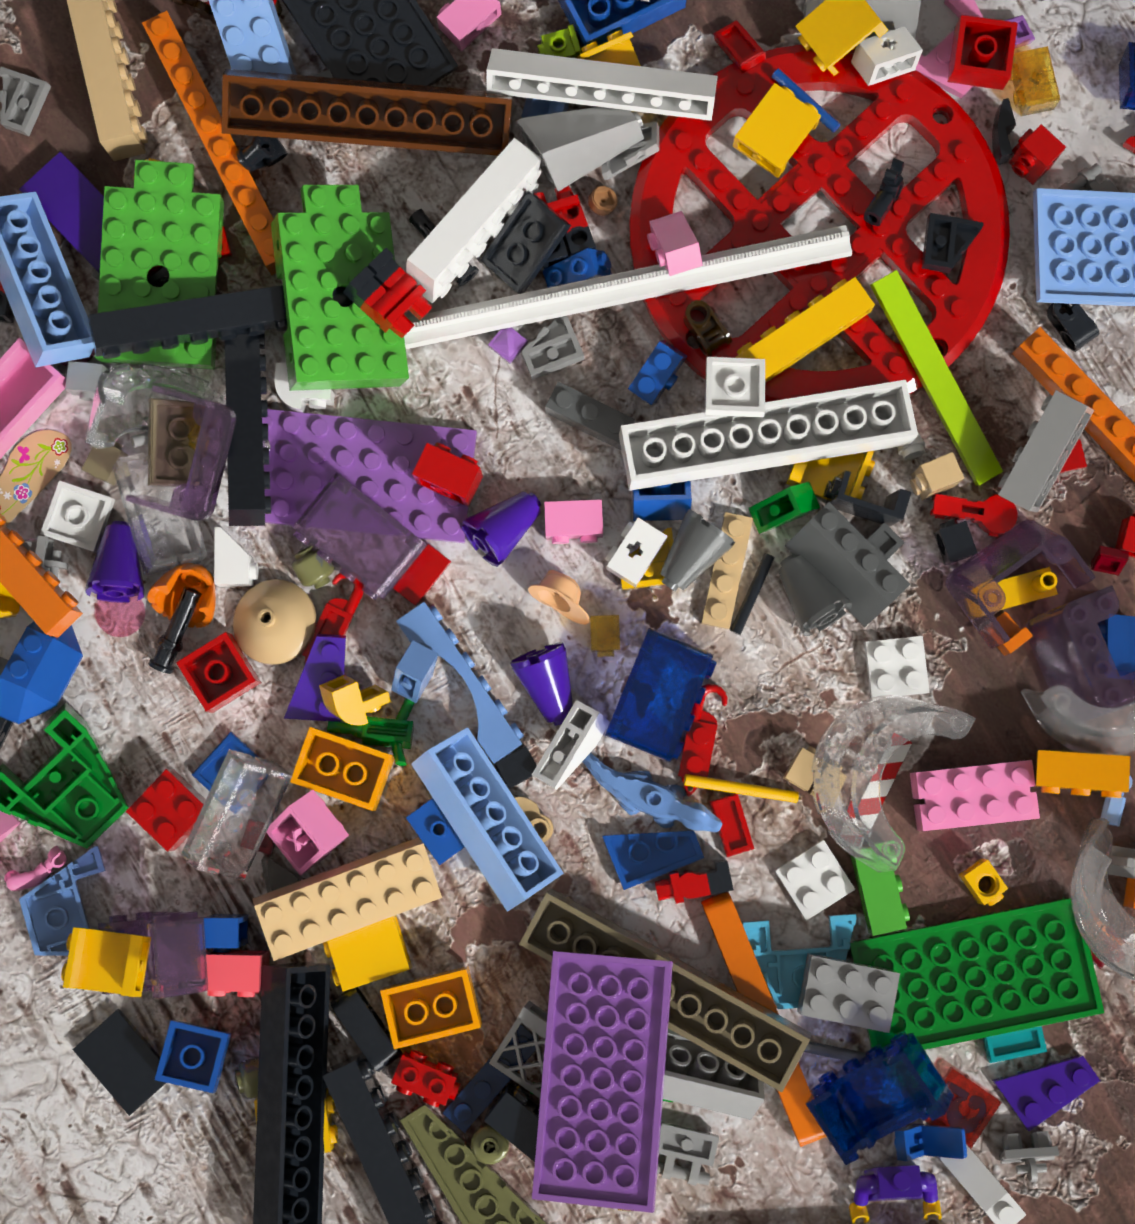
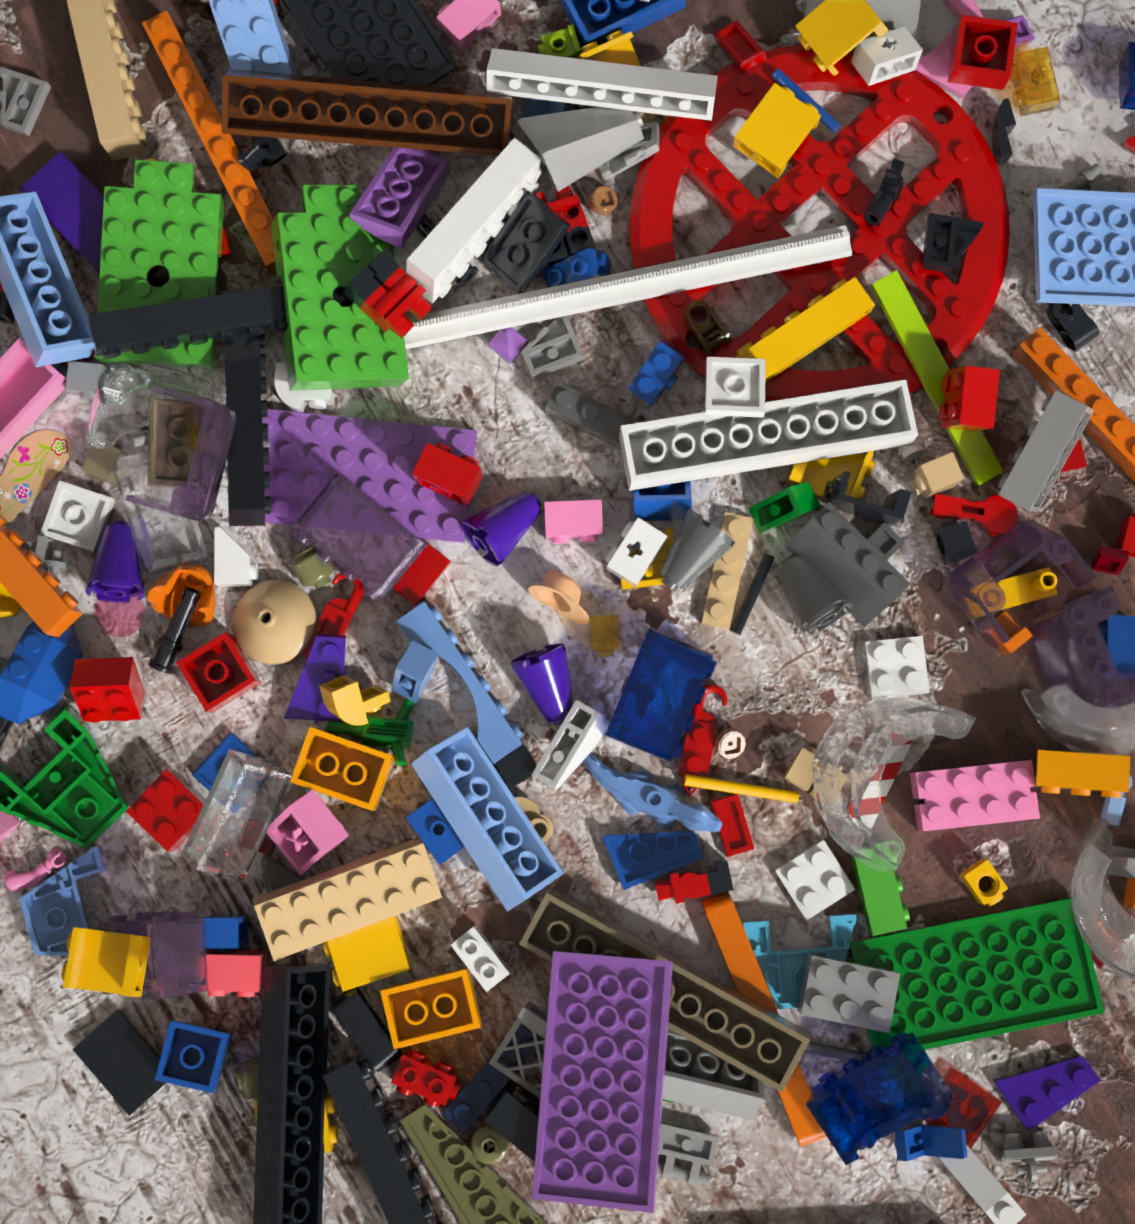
bright pink brick [647,211,703,276] -> none
dark purple torso [849,1165,942,1224] -> none
teal tile [983,1026,1047,1063] -> none
red brick [1009,124,1066,185] -> none
none -> red brick [70,657,145,723]
none -> medium lavender slope [350,147,449,248]
none -> white brick [451,924,511,992]
none -> tile [715,728,746,759]
none -> red brick [938,366,1000,431]

